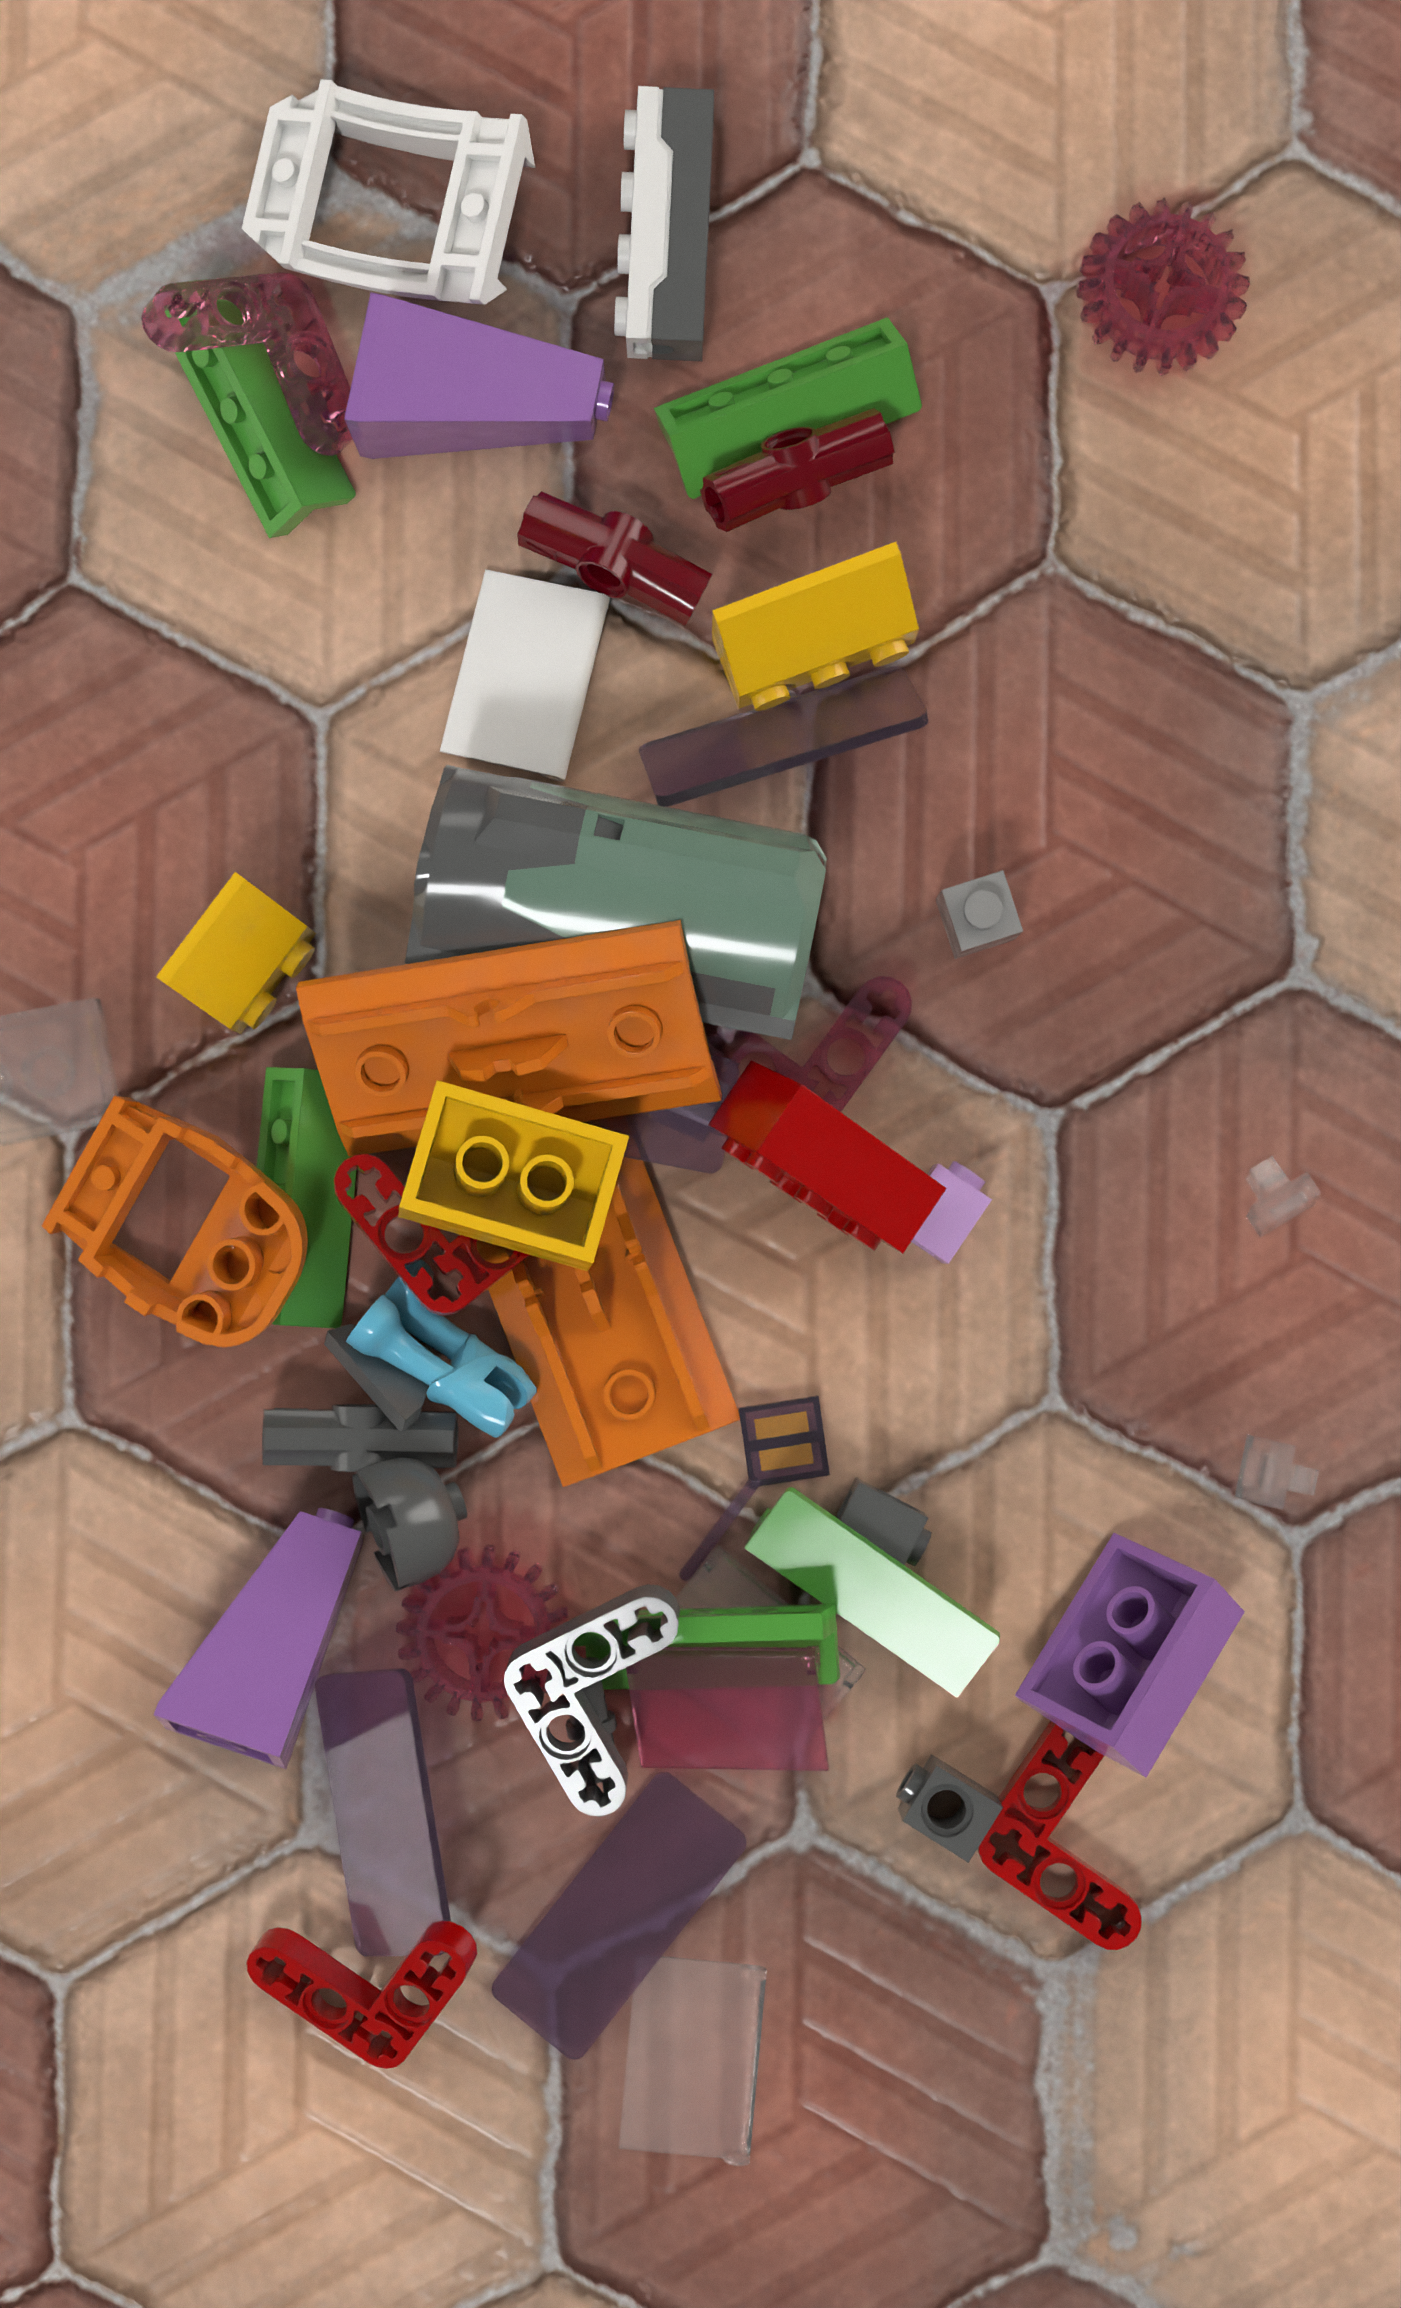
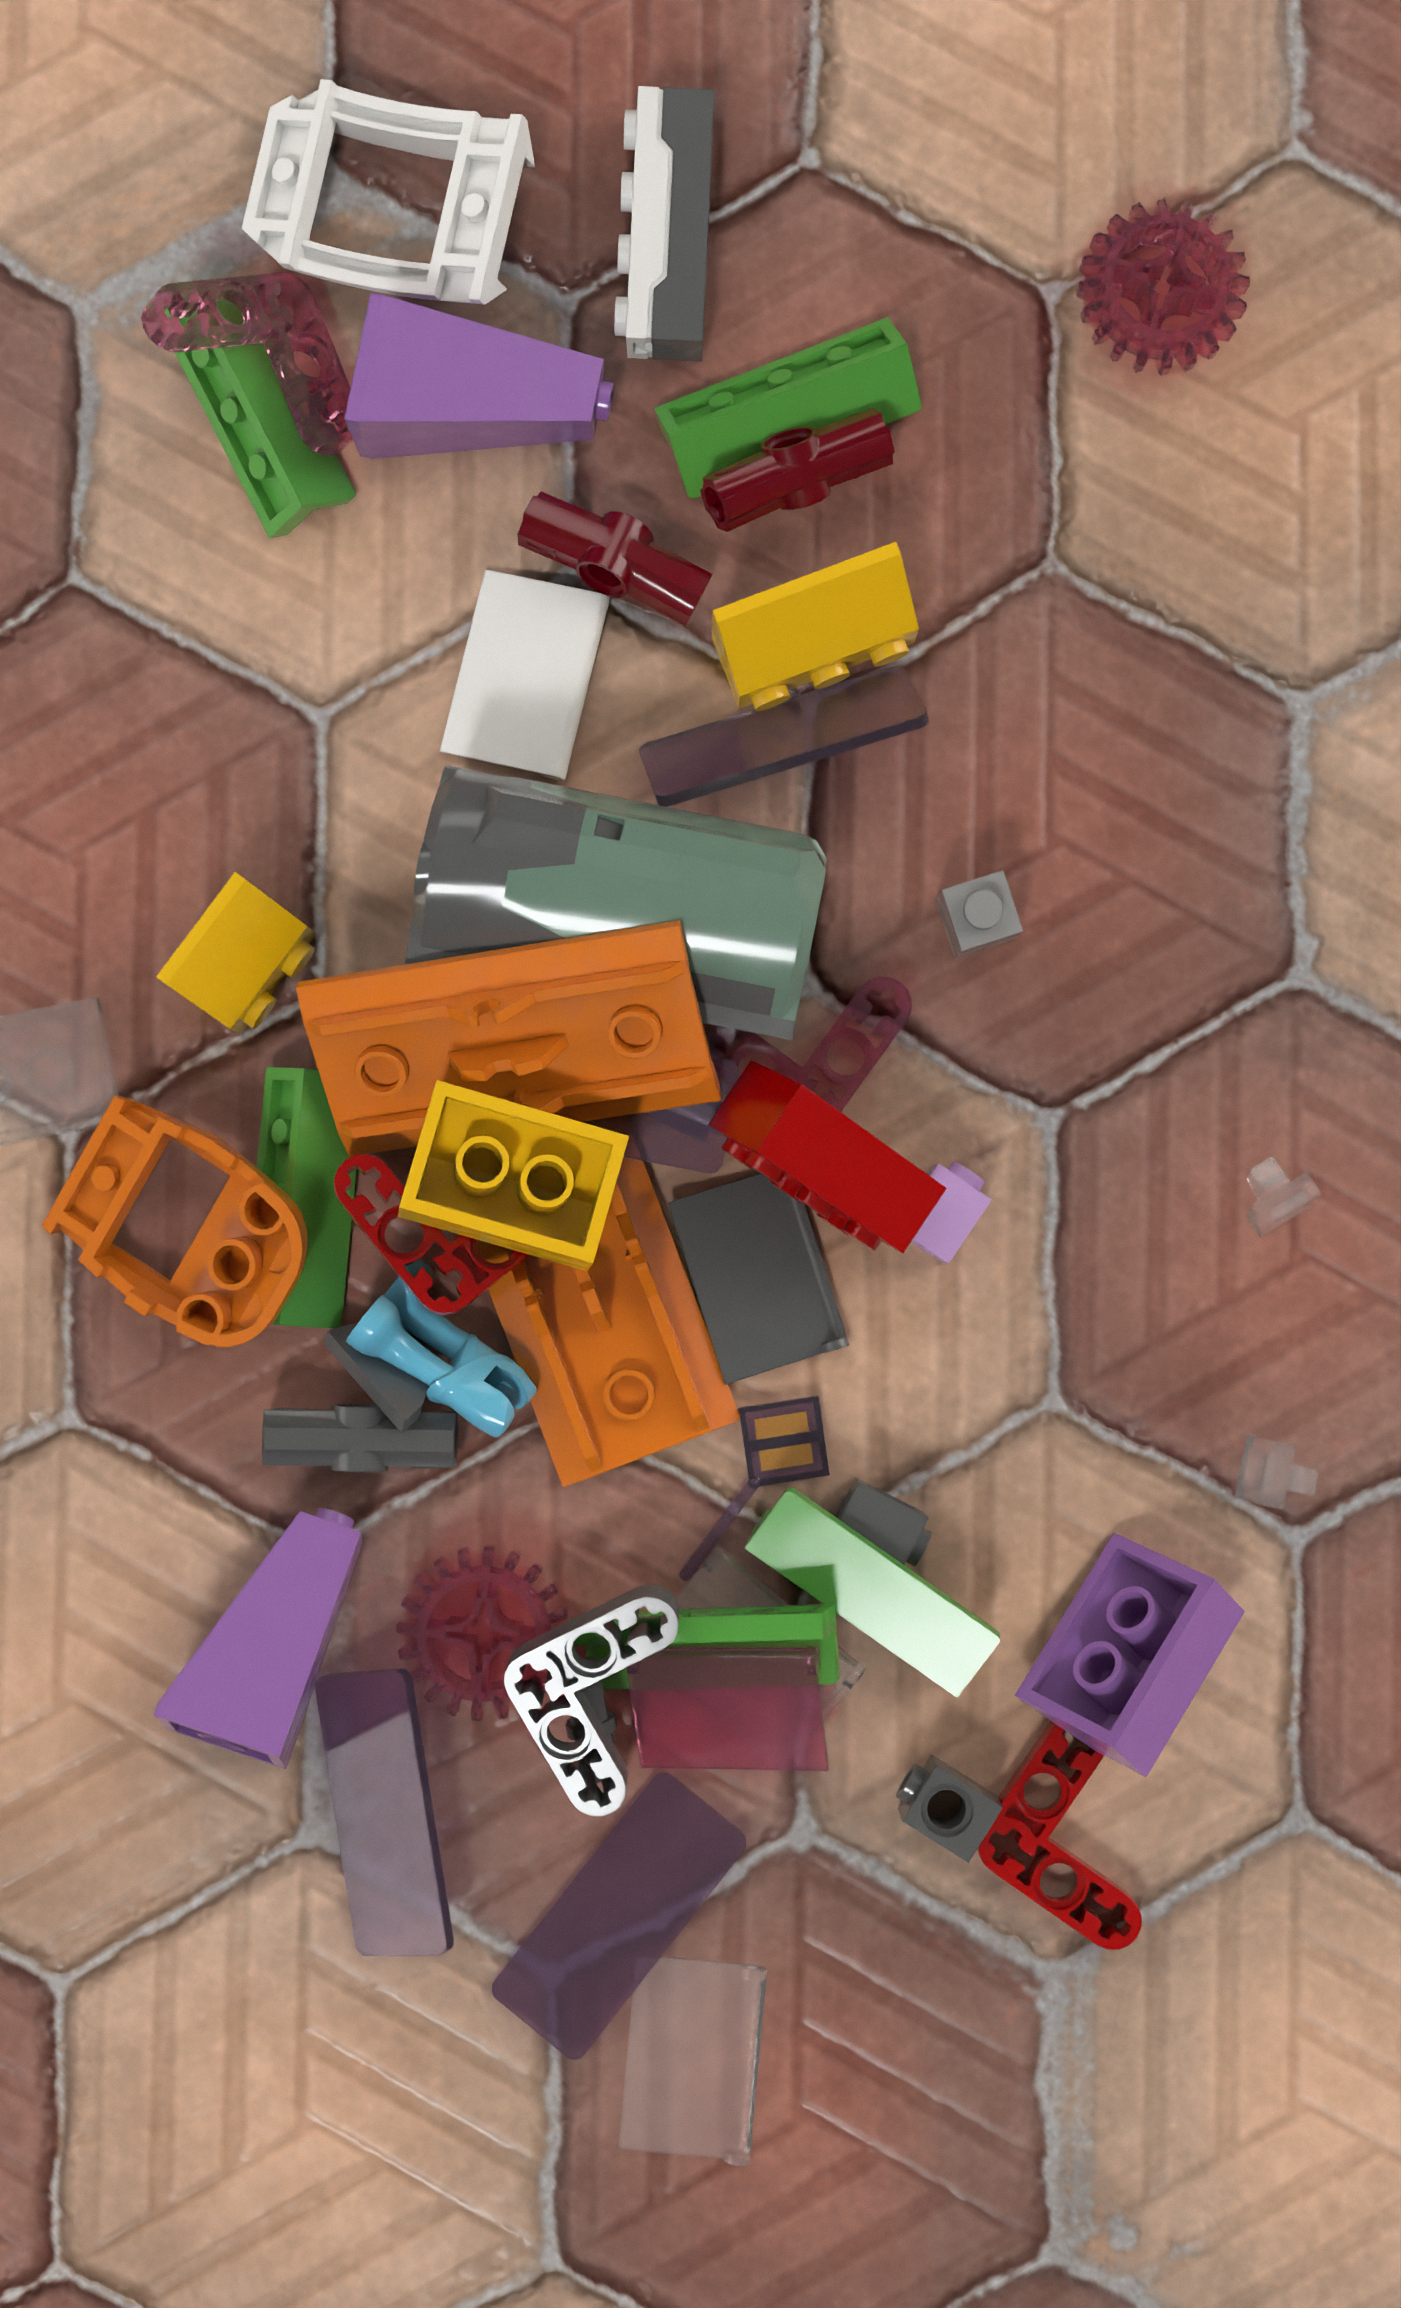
red beam [246,1921,477,2069] -> none
dark grey cylinder [352,1458,467,1591] -> none
none -> dark grey piece [668,1173,849,1385]

